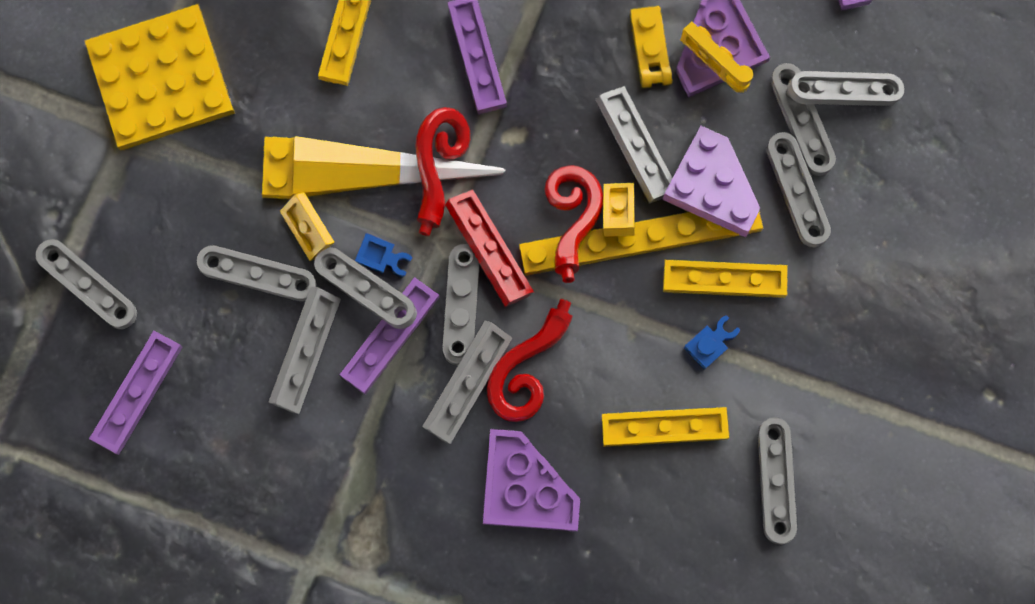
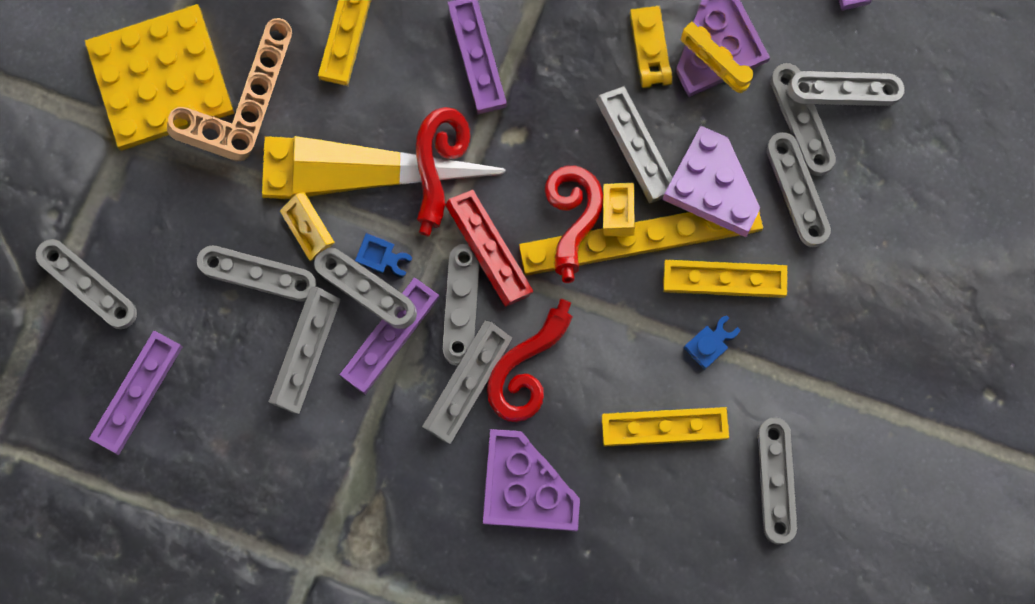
none -> light nougat beam [167,18,292,161]

